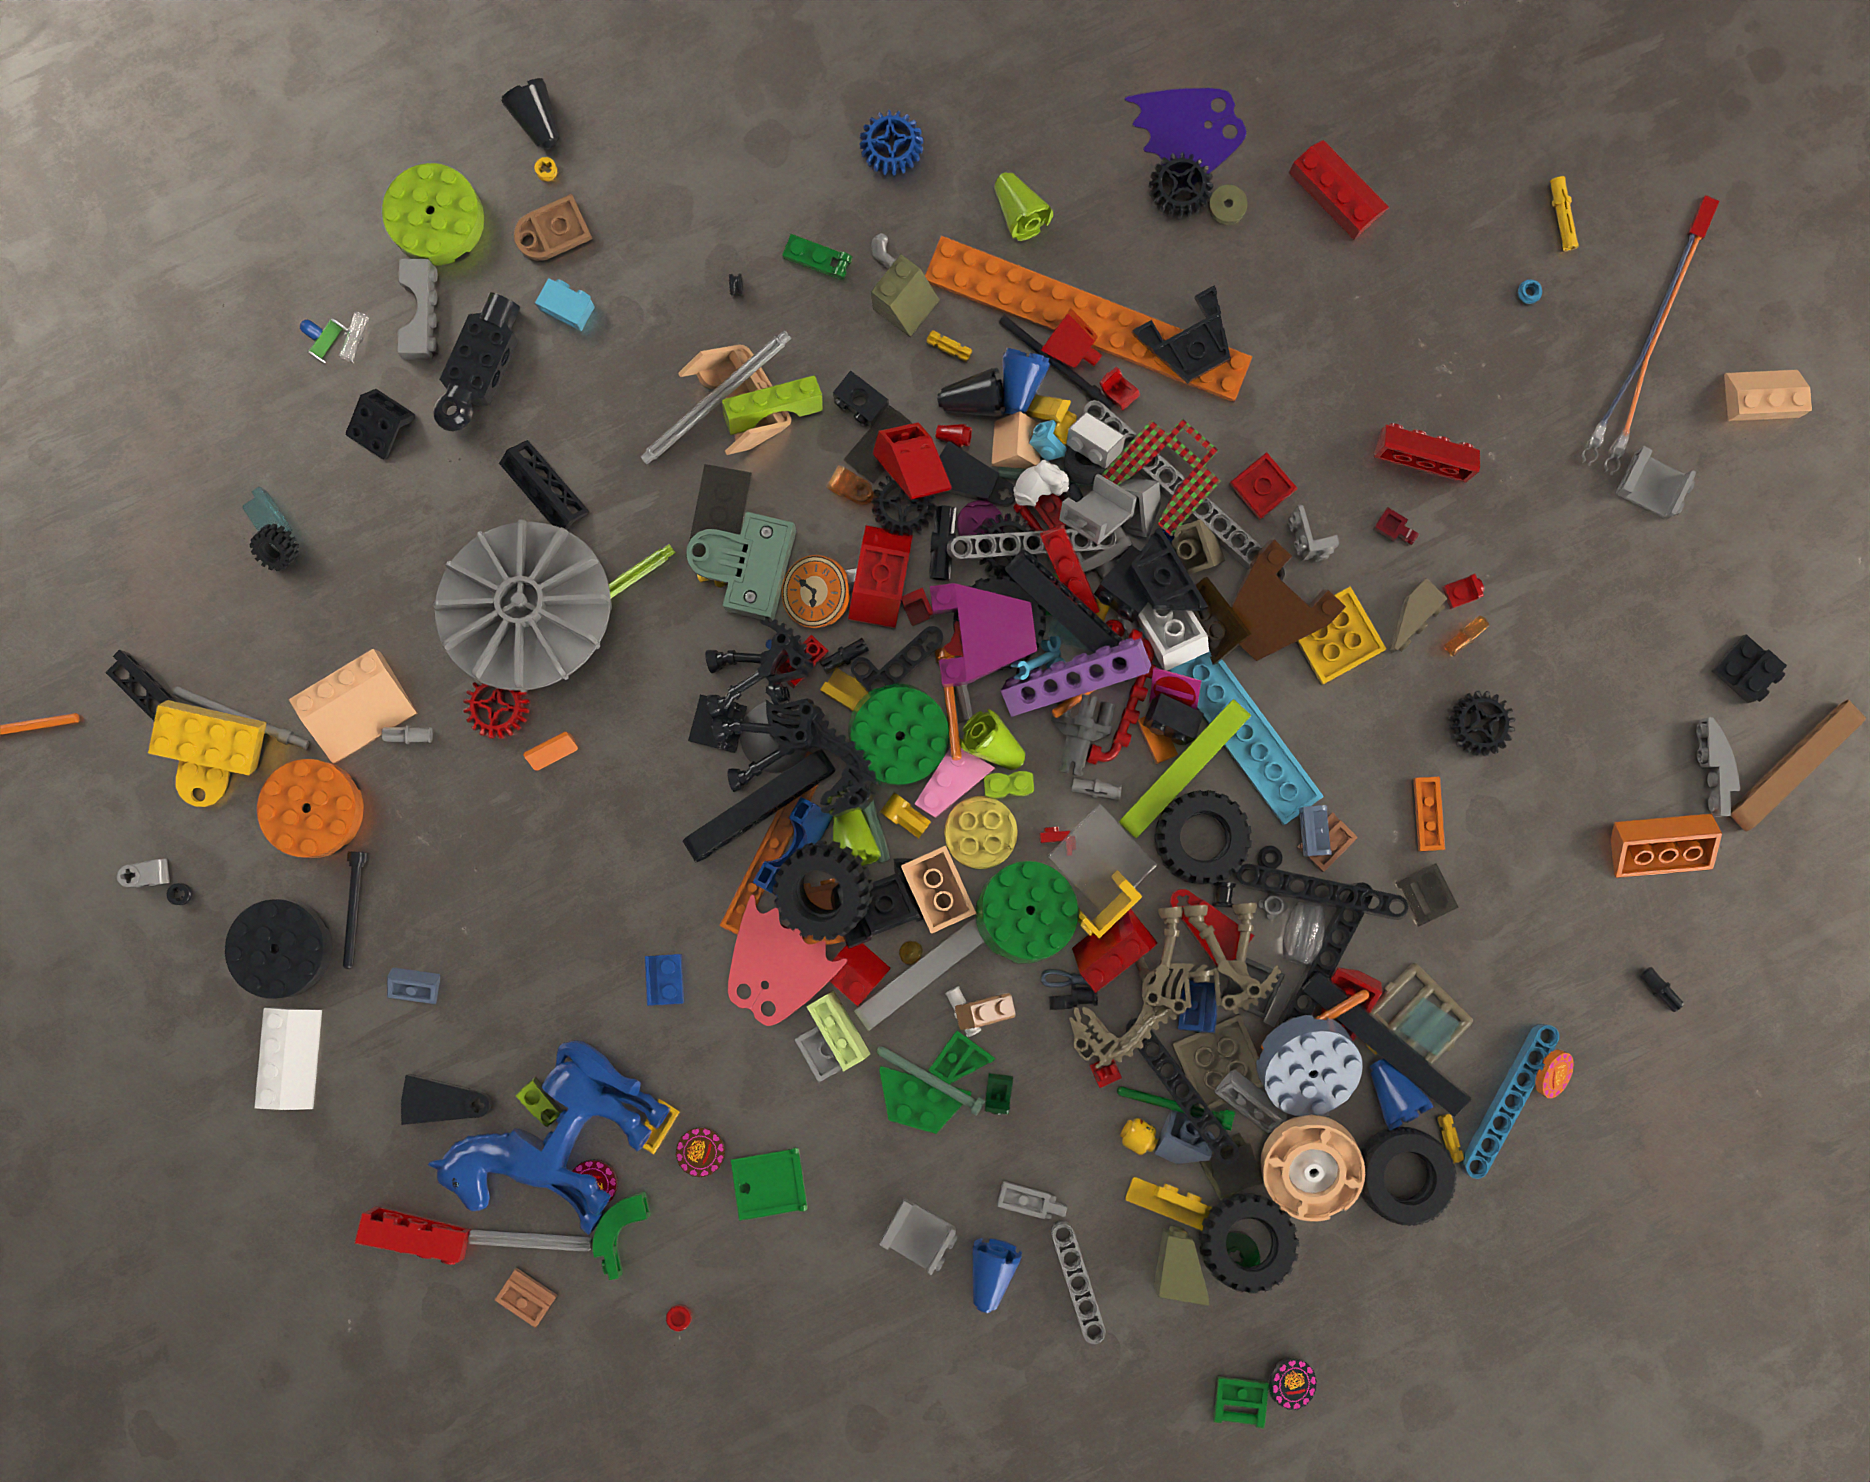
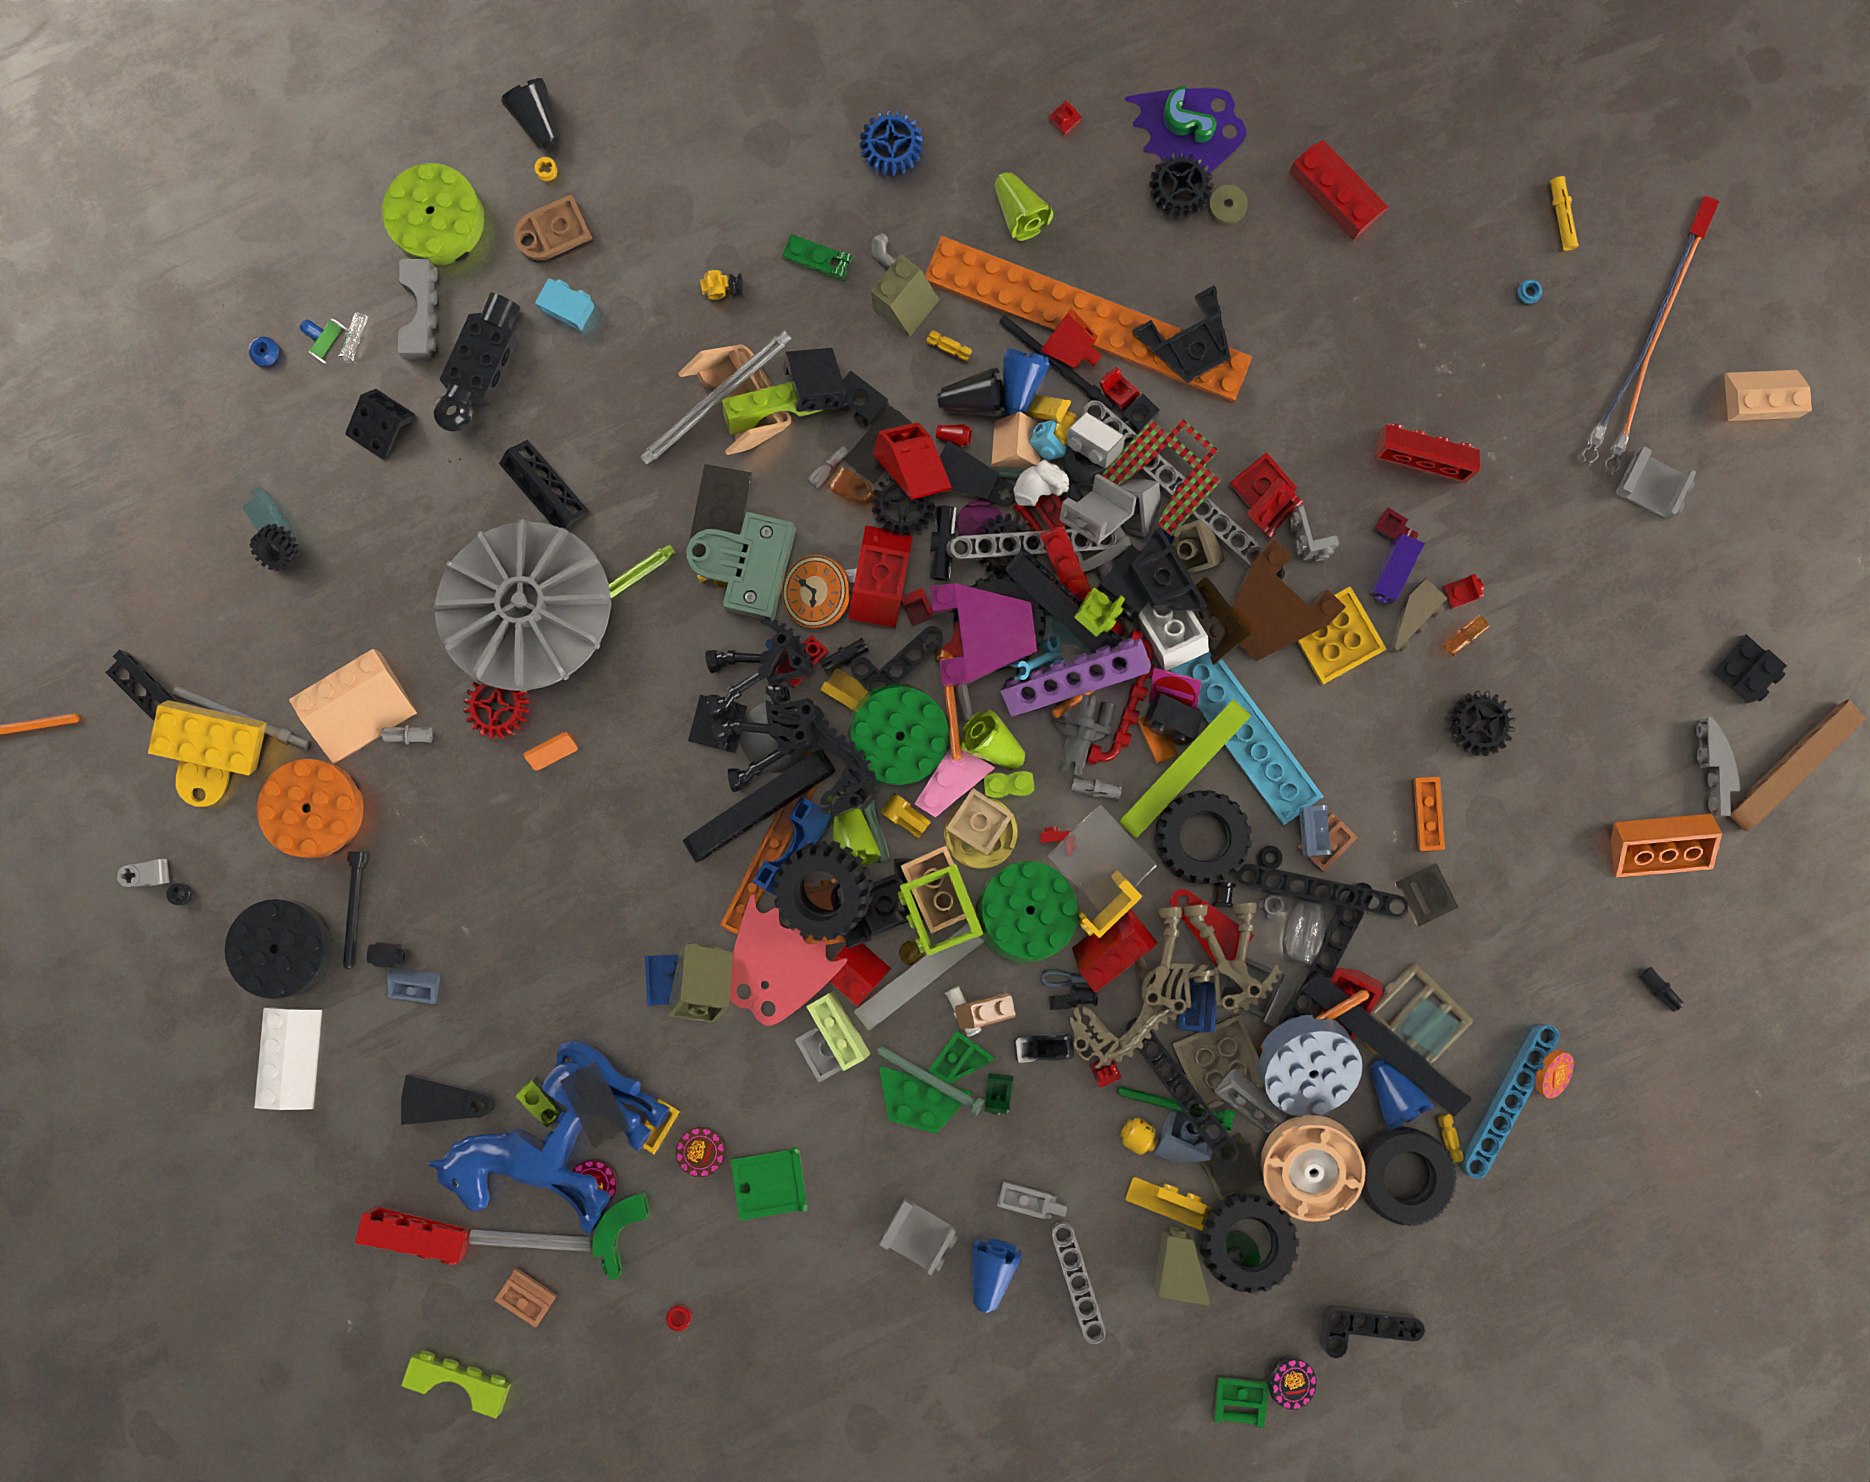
none -> blue plate [248,336,279,366]
none -> black brick [367,942,406,969]
none -> lime arch [401,1350,511,1418]
none -> clear smoke piece [560,1061,630,1148]
none -> olive slope [667,943,733,1023]
none -> yellow gear [700,270,730,300]
none -> black panel [783,348,846,412]
none -> light grey piece [807,445,849,489]
none -> lime window [897,864,983,956]
none -> tan plate [946,788,1014,856]
none -> black animal [1014,1033,1074,1063]
none -> red tile [1048,100,1082,136]
none -> lime bracket [1074,587,1125,637]
none -> black brick [1121,394,1160,435]
none -> green animal [1164,86,1216,143]
none -> red plate [1246,478,1304,539]
none -> black beam [1320,1305,1425,1359]
none -> dark purple slope [1369,534,1425,605]

